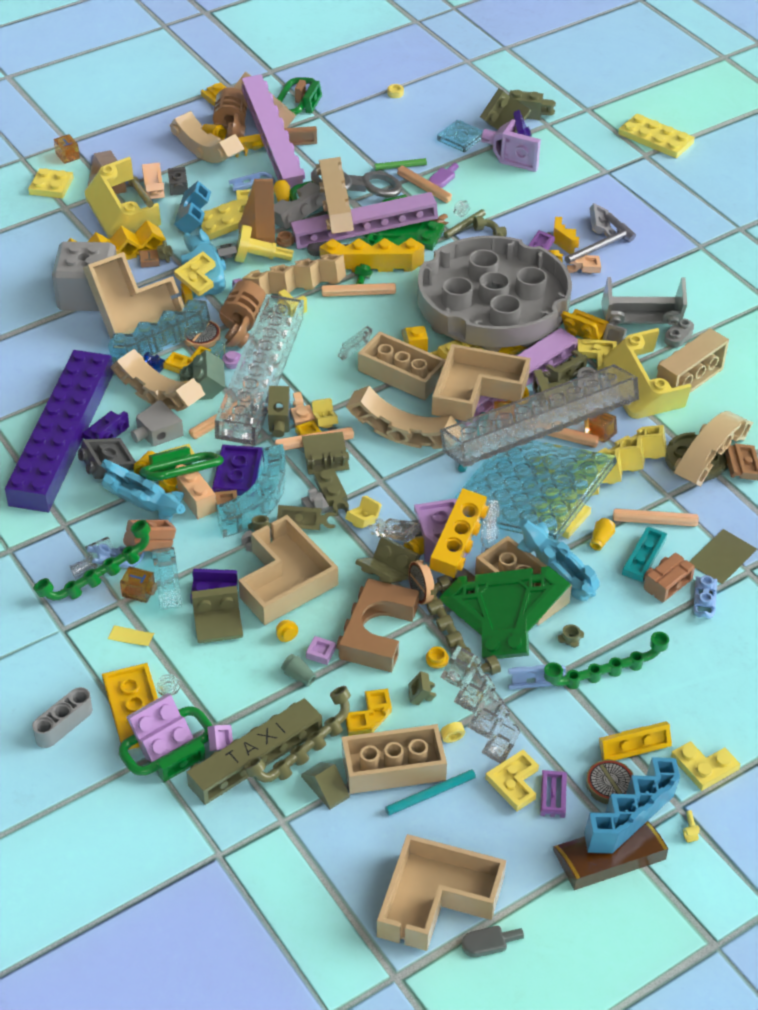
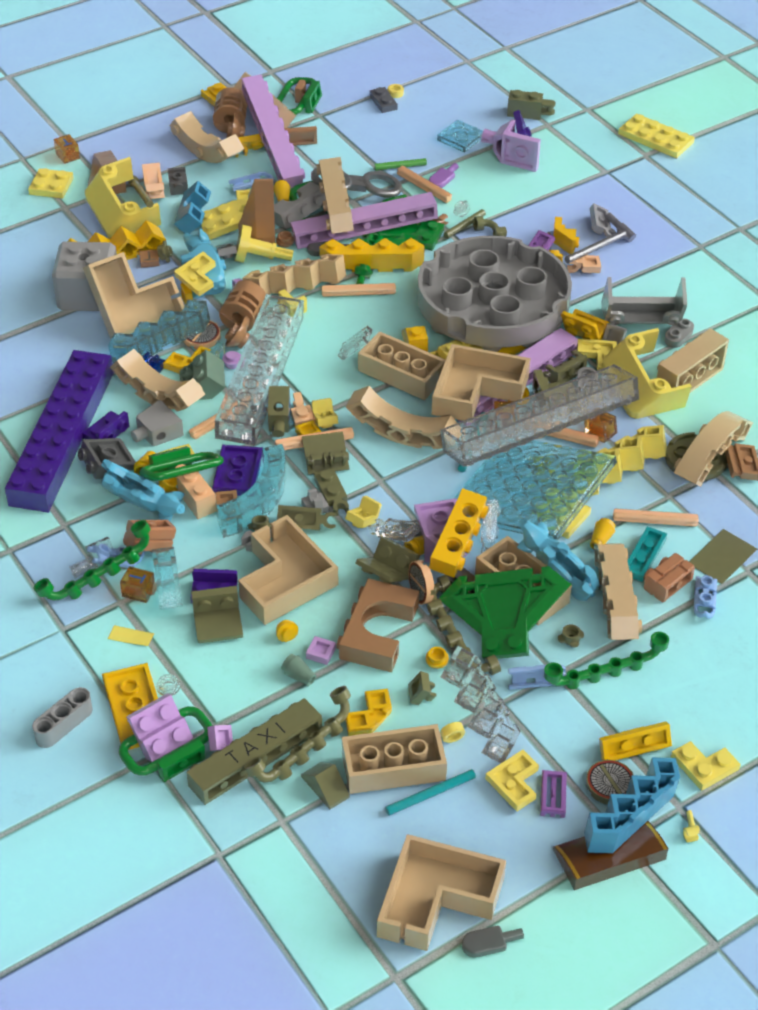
yellow cone [202,124,227,140] -> none
olive bracket [480,88,531,133] -> none
none -> dark grey plate [370,87,398,113]
none -> tan brick [594,543,642,640]

